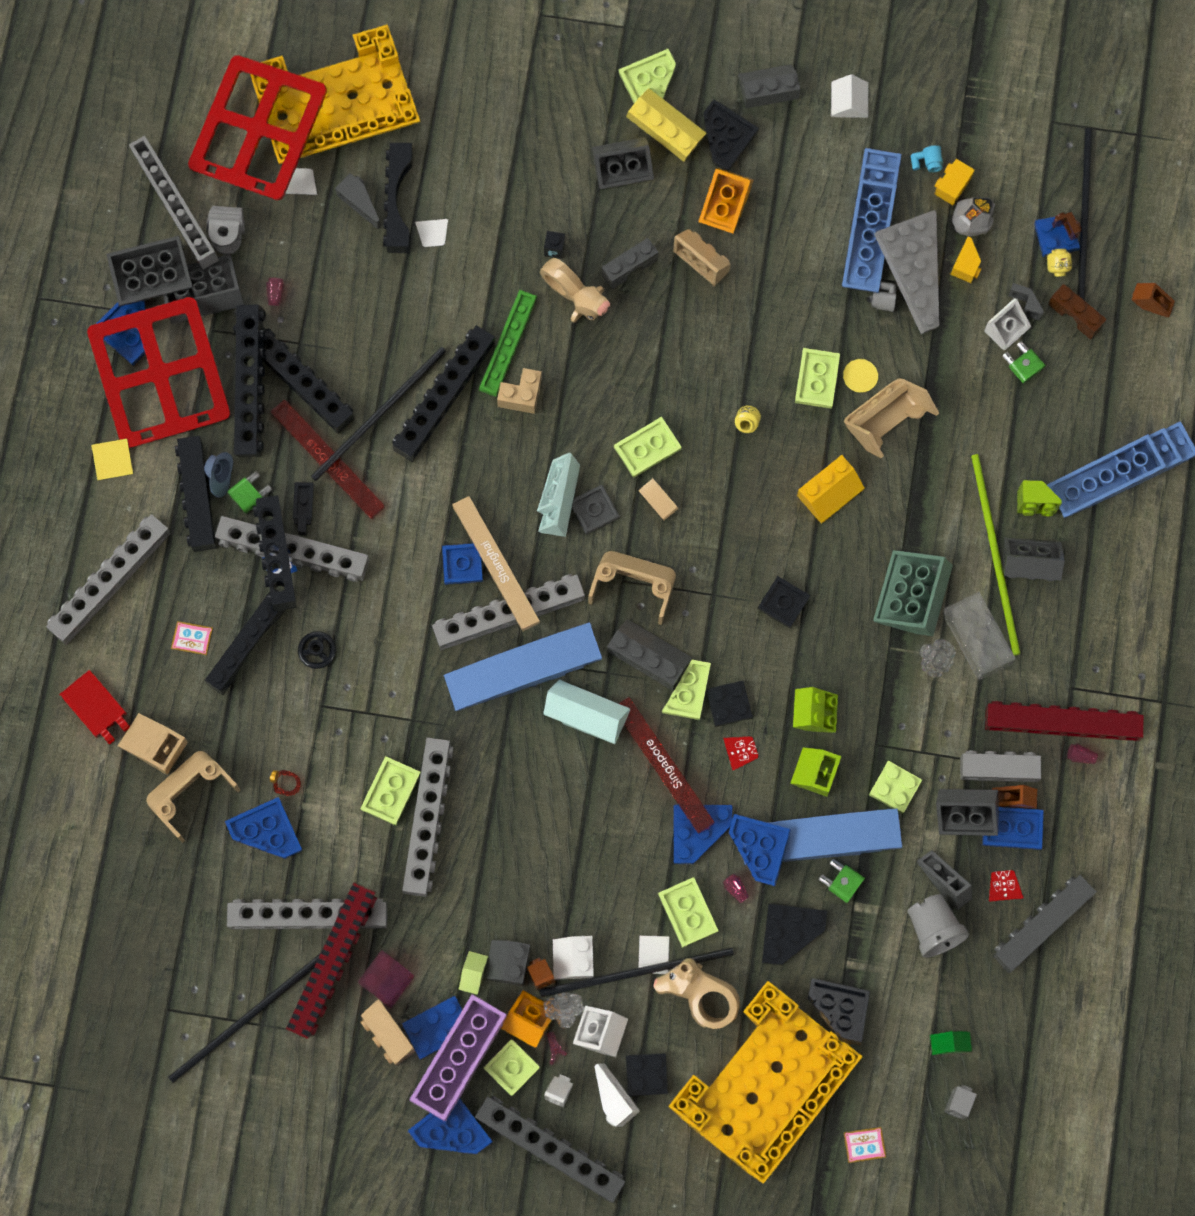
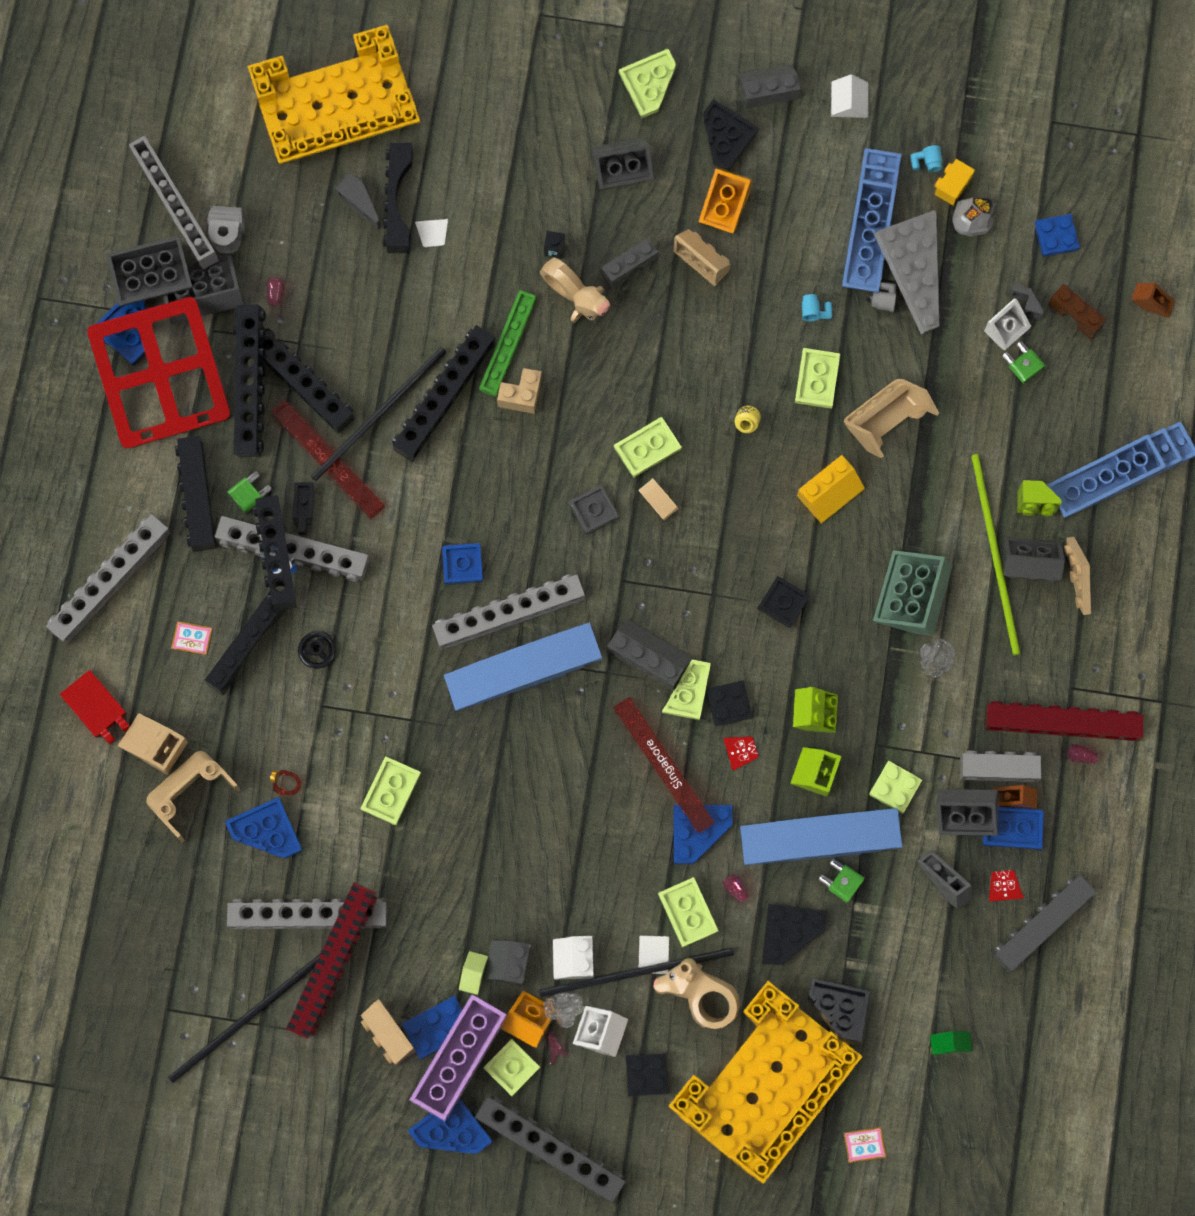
light yellow sticker [91,439,133,480] -> none
red window [188,55,327,200] -> none
sand blue piece [204,452,233,497] -> none
white sticker [286,168,317,195] -> none
clear pink slope [358,950,415,1008] -> none
light grey brick [402,738,454,897] -> none
tan tile [452,496,540,632] -> none
dark orange slope [527,958,555,991] -> none
light aqua slope [537,453,580,537] -> none
light aqua slope [544,680,631,744] -> none
white slope [544,1075,573,1108] -> none
tan windscreen [588,551,676,625] -> none
white slope [595,1064,640,1127] -> none
light yellow slope [626,88,706,162] -> none
blue plate [729,814,791,886] -> none
light yellow sticker [843,359,878,392] -> none
light grey piece [907,894,969,958] -> none
clear brick [943,592,1016,681] -> none
light grey brick [944,1085,977,1119] -> none
yellow slope [951,237,981,283] -> none
light yellow head [1047,249,1072,277] -> none
reddish brown bracket [1052,212,1081,240] -> none
black piece [1078,128,1092,301] -> none
none -> medium azure piece [802,294,833,321]
none -> tan plate [1064,537,1091,615]

